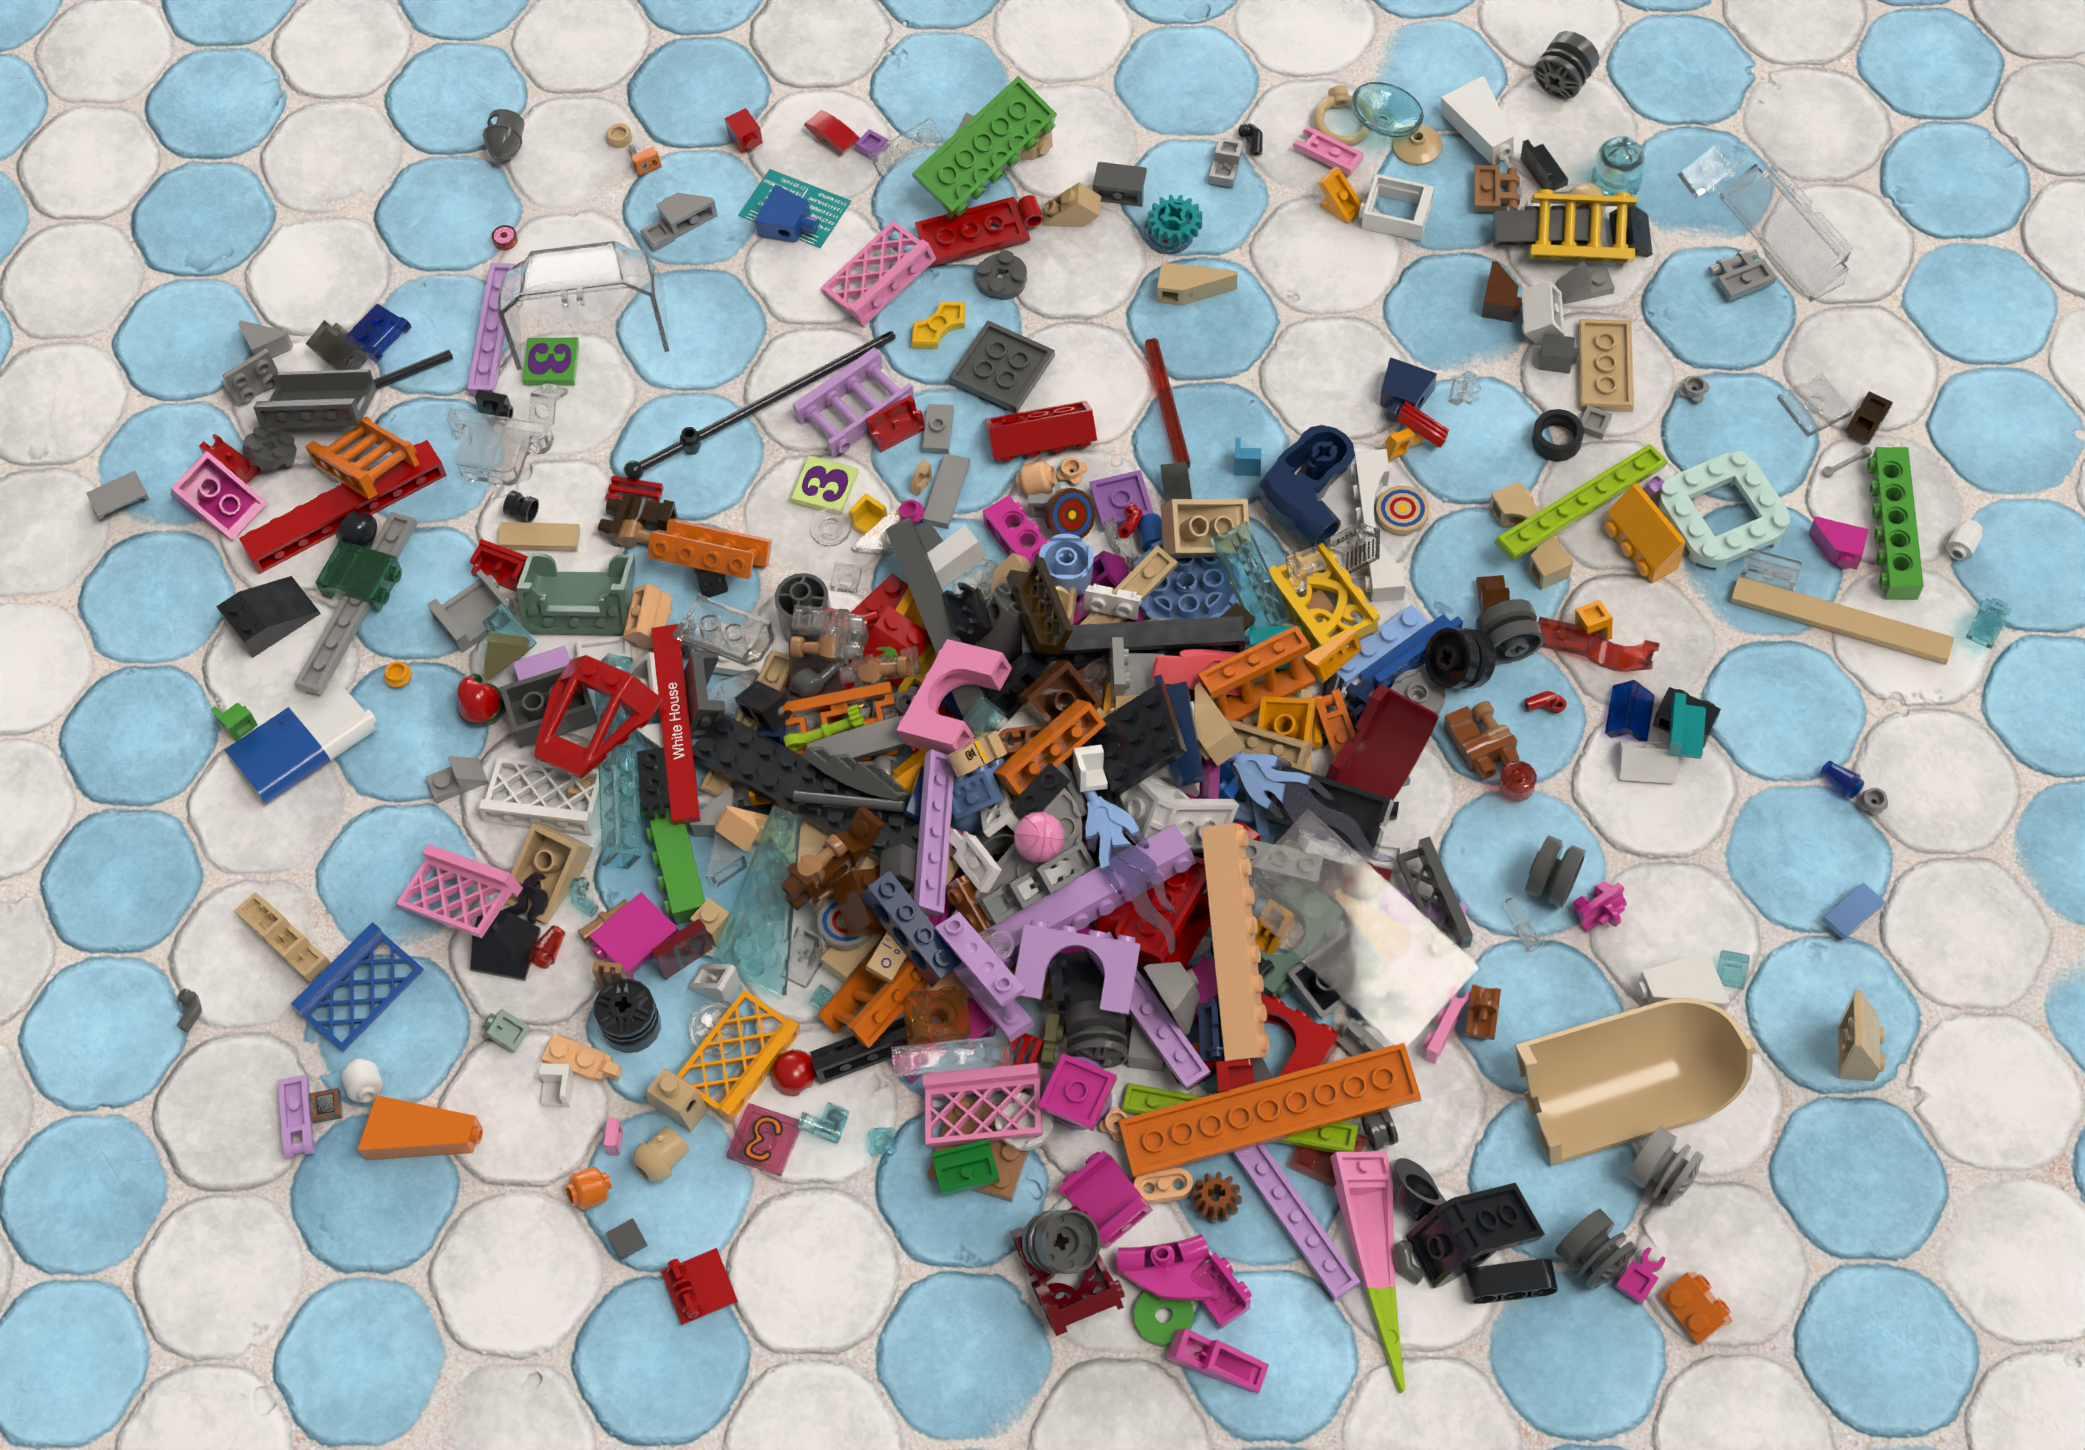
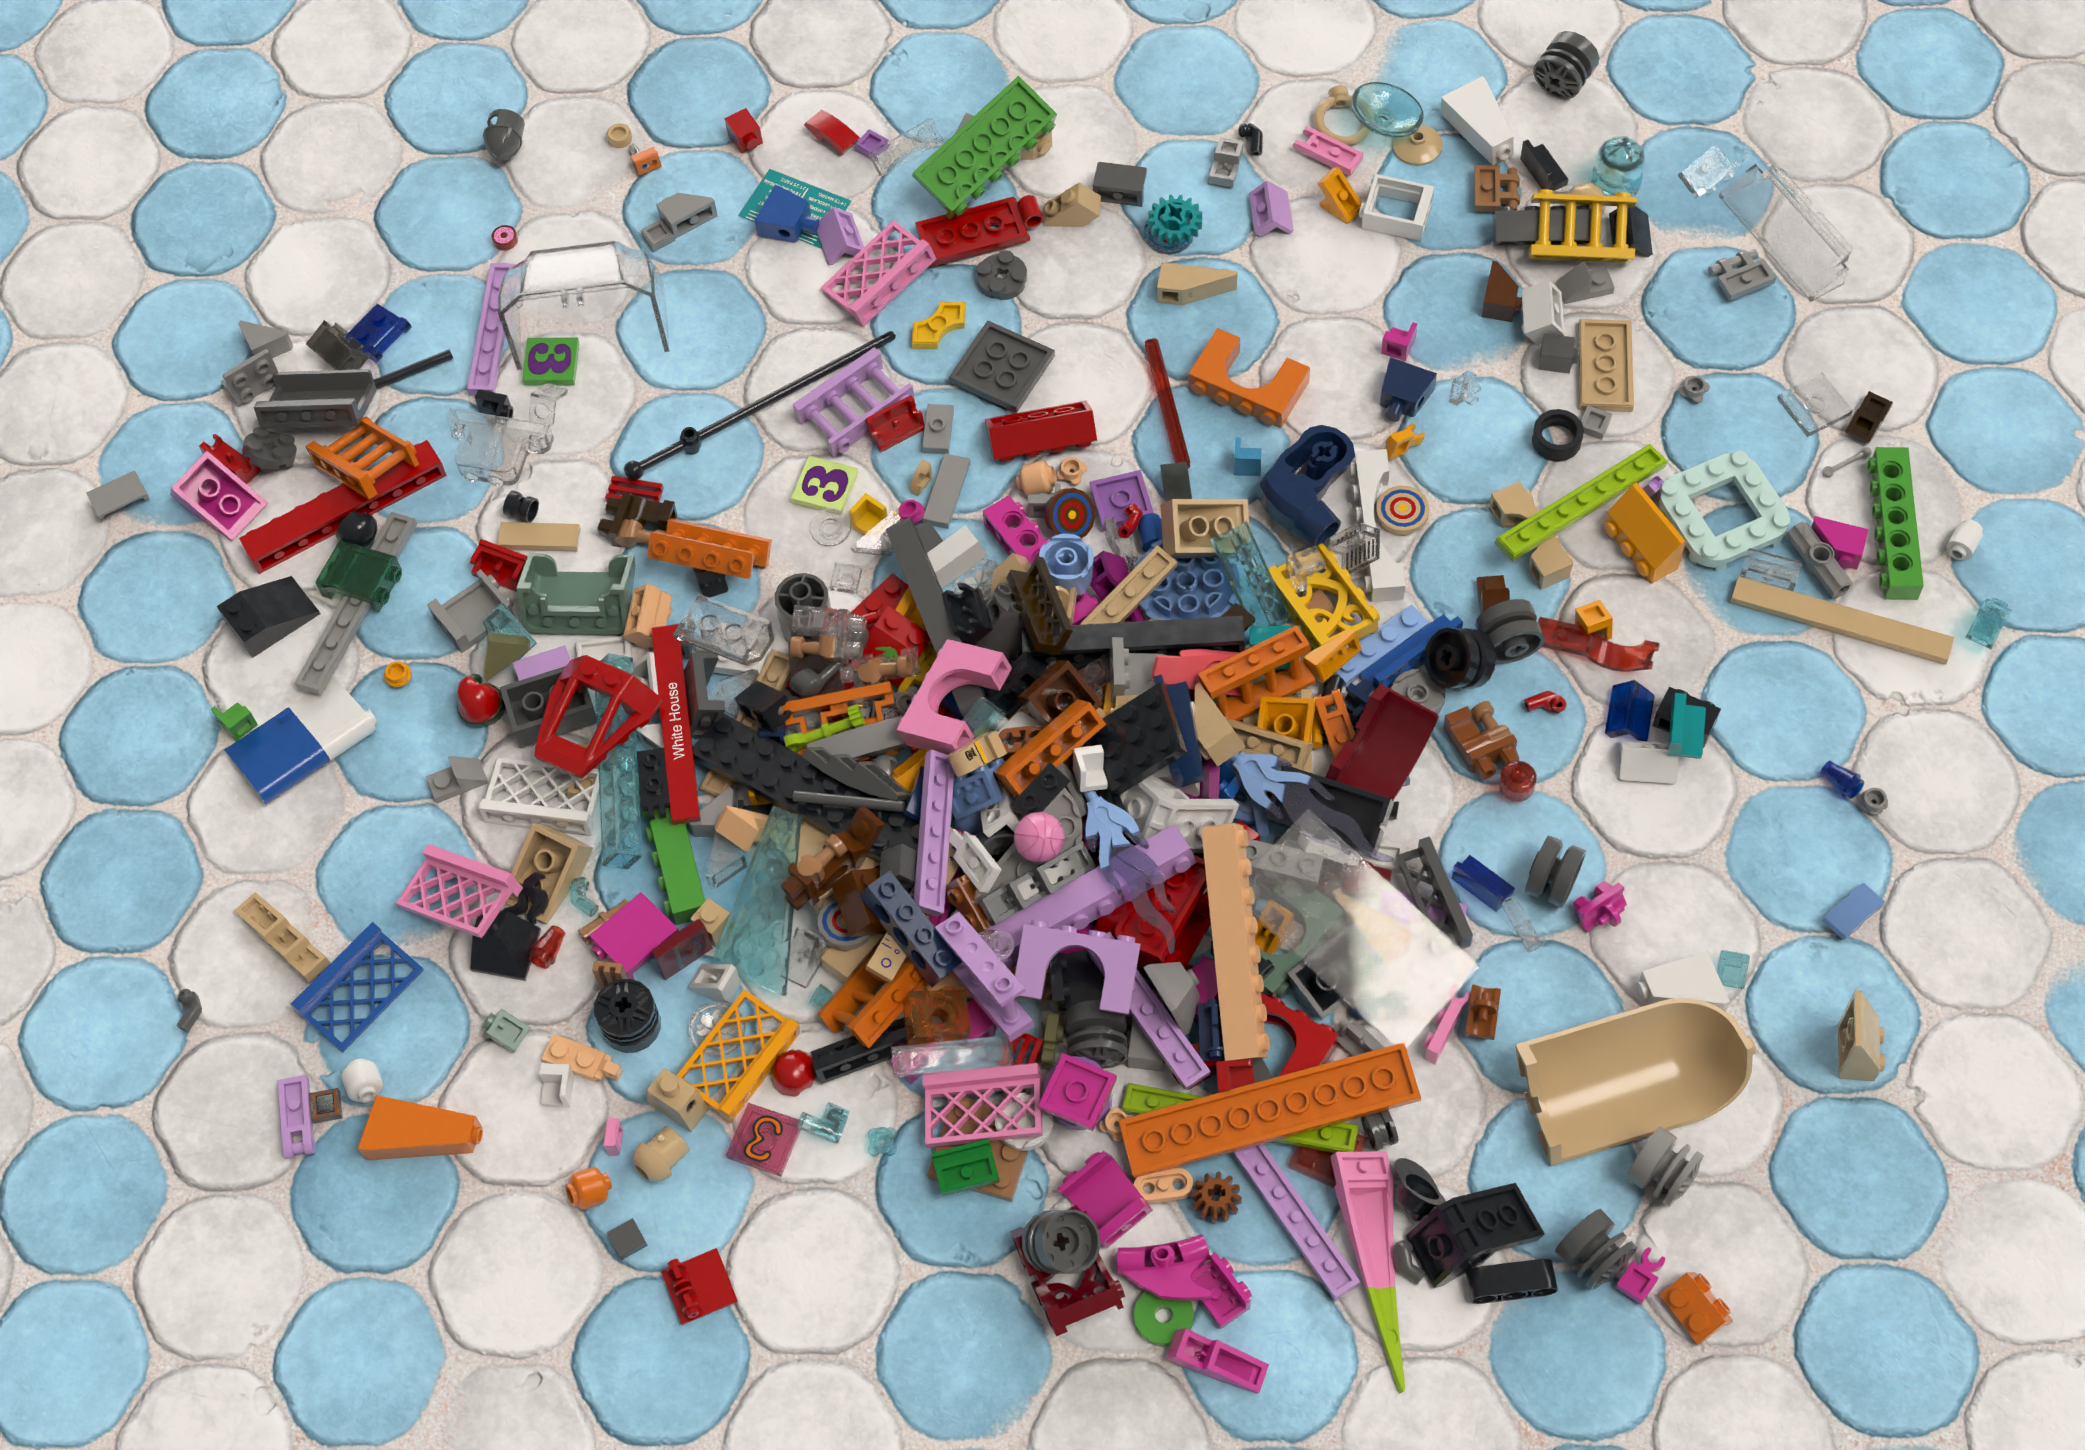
white hinge [1084,583,1142,620] -> none
red tile [1397,401,1449,448] -> none
none -> lavender panel [817,207,864,264]
none -> orange arch [1188,328,1310,428]
none -> lavender panel [1249,181,1294,237]
none -> dark pink panel [1381,322,1418,361]
none -> clear blue panel [1451,855,1515,912]
none -> light grey piece [1786,521,1853,598]

